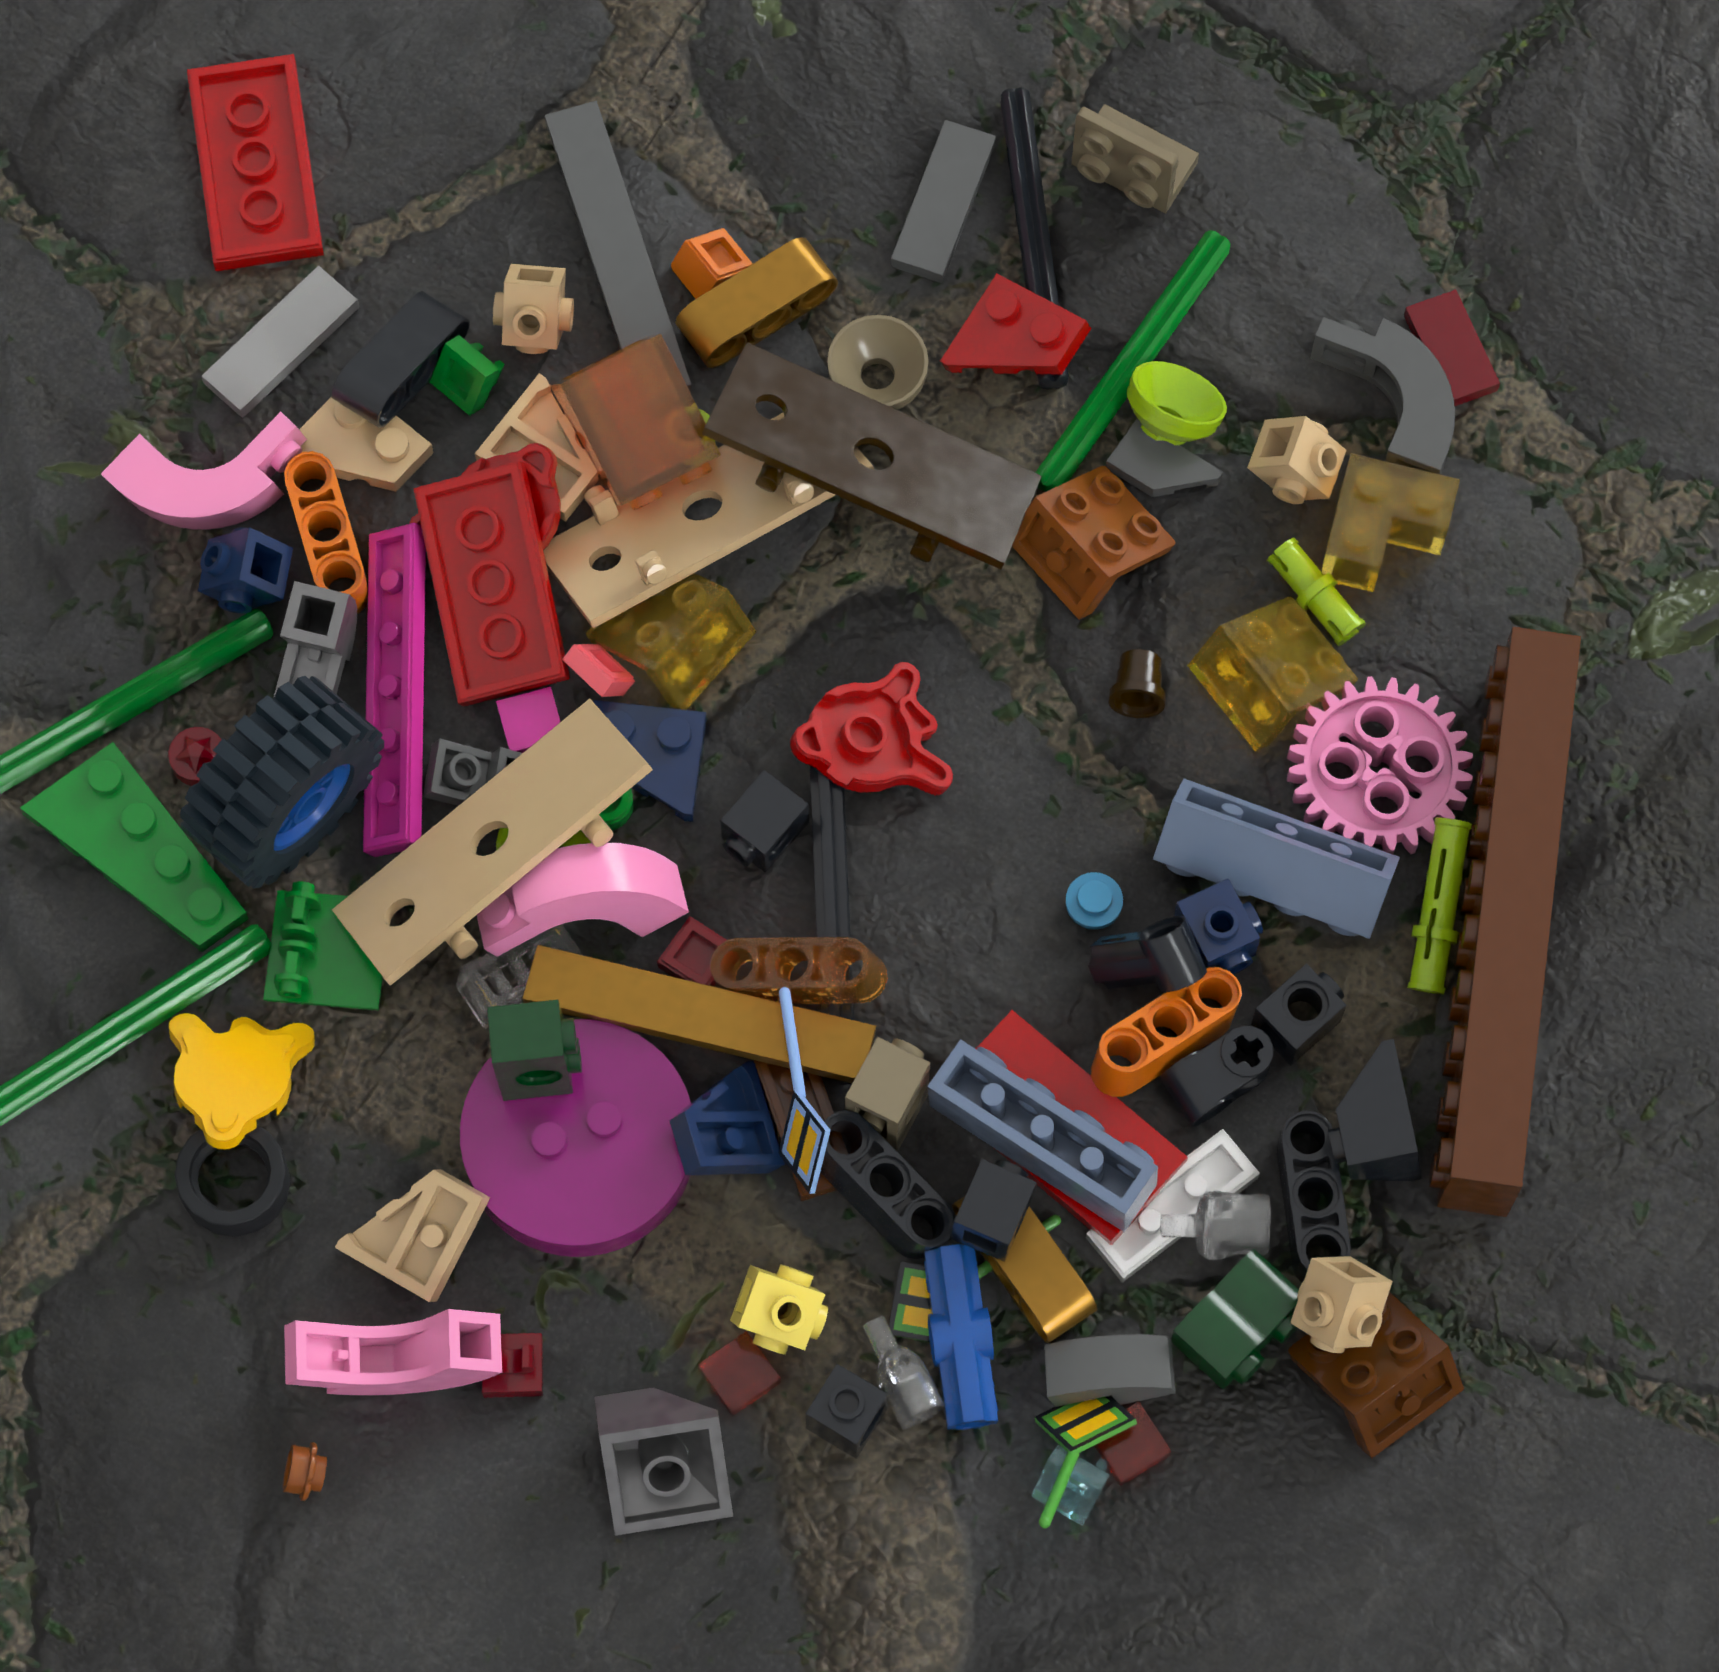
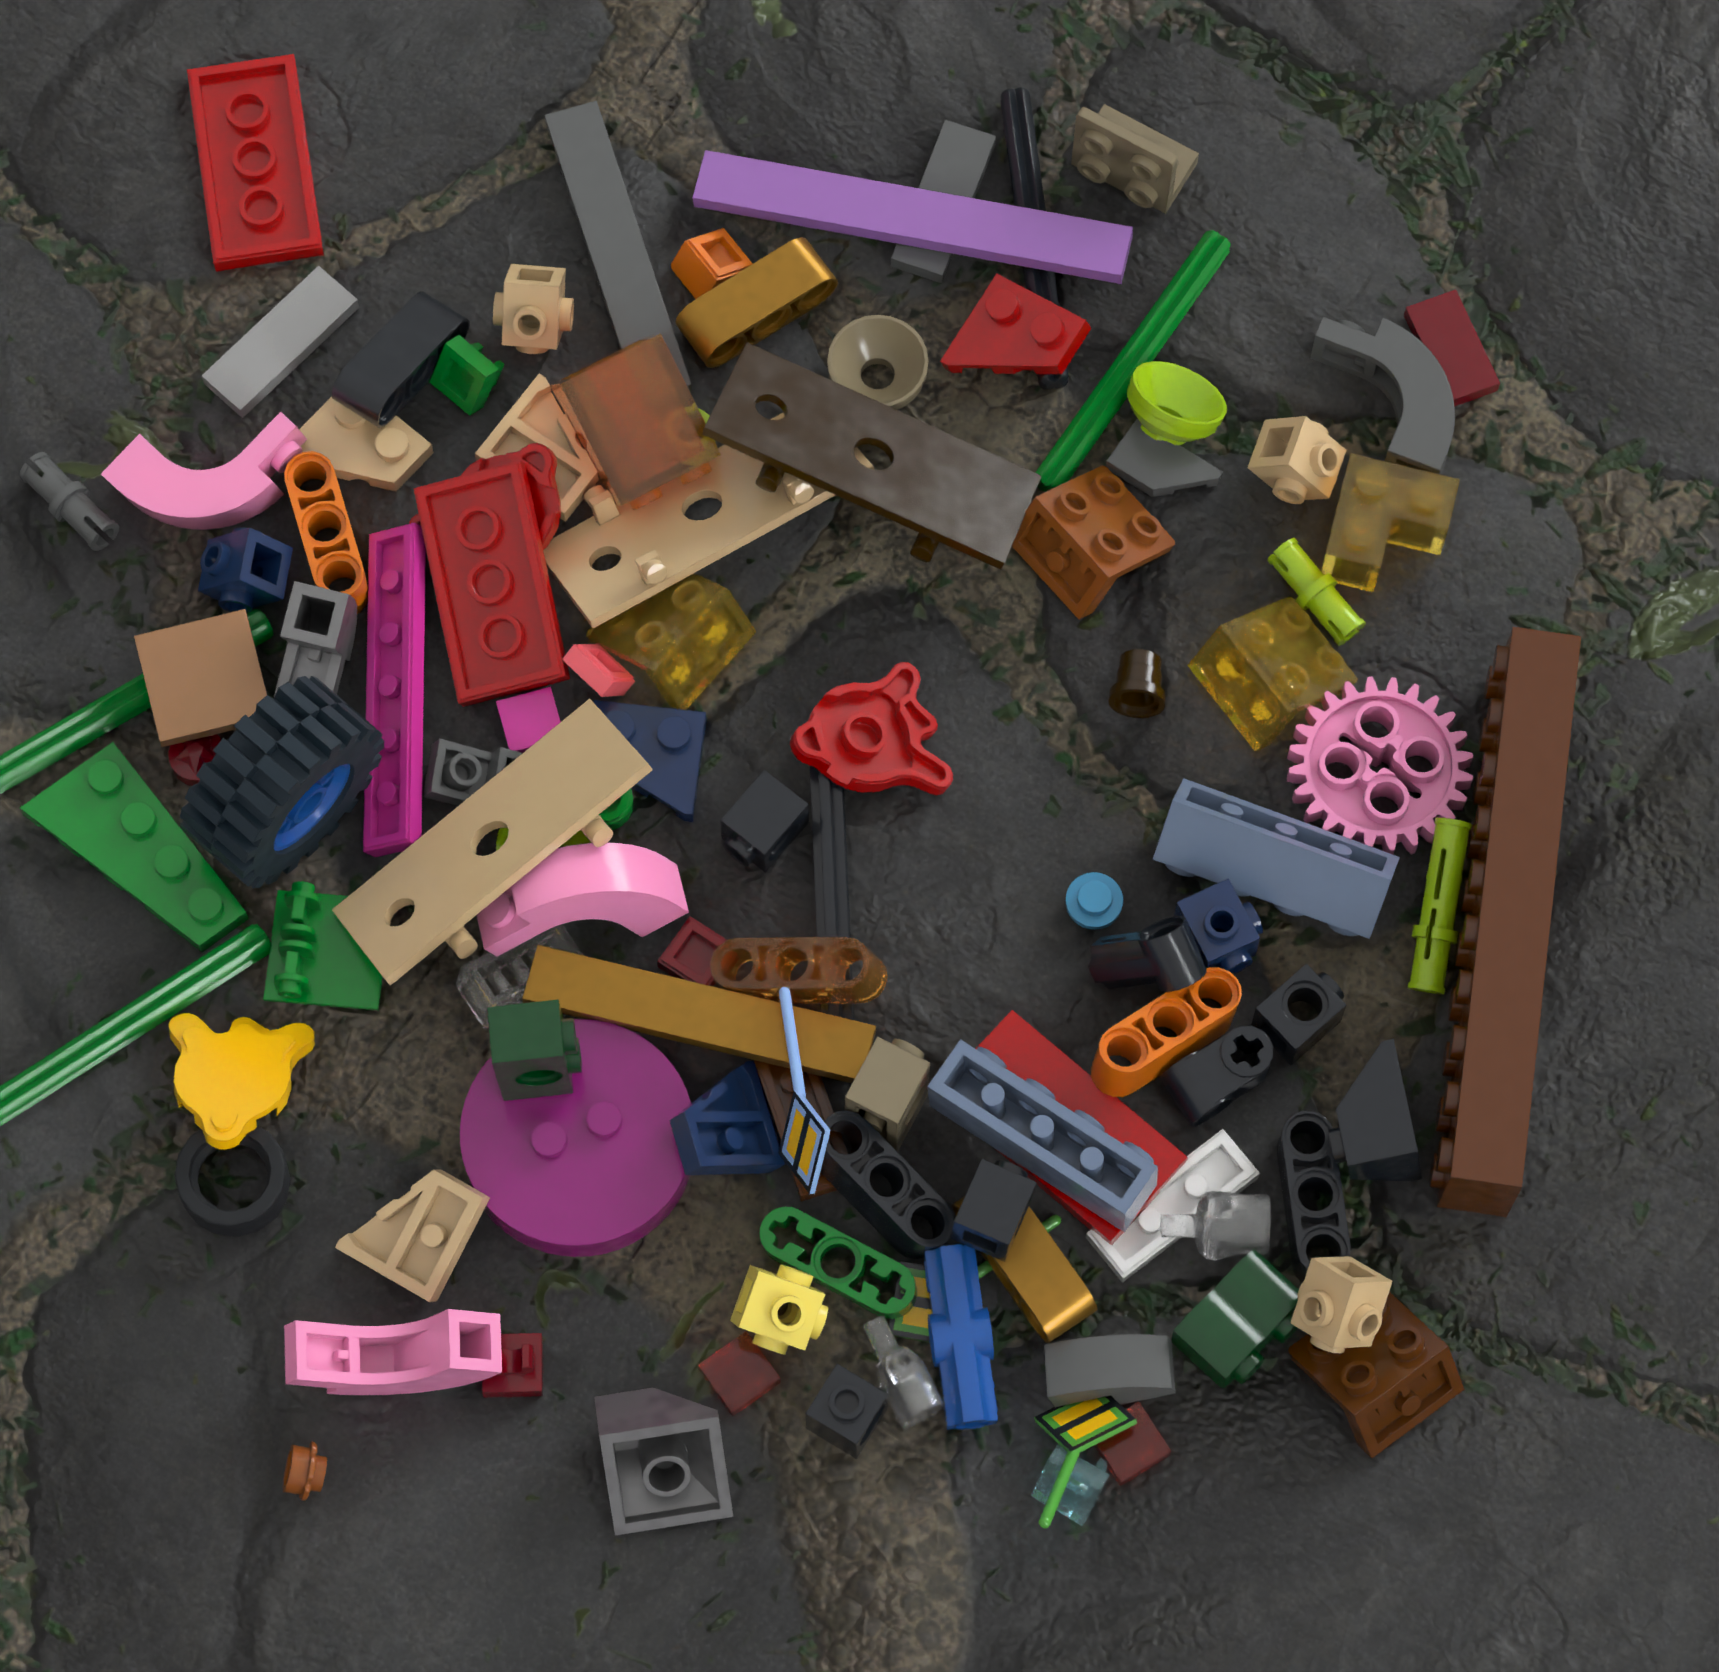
none -> dark grey pin [19,452,120,551]
none -> medium nougat tile [134,609,267,747]
none -> medium lavender tile [692,150,1133,284]
none -> green beam [760,1206,917,1319]

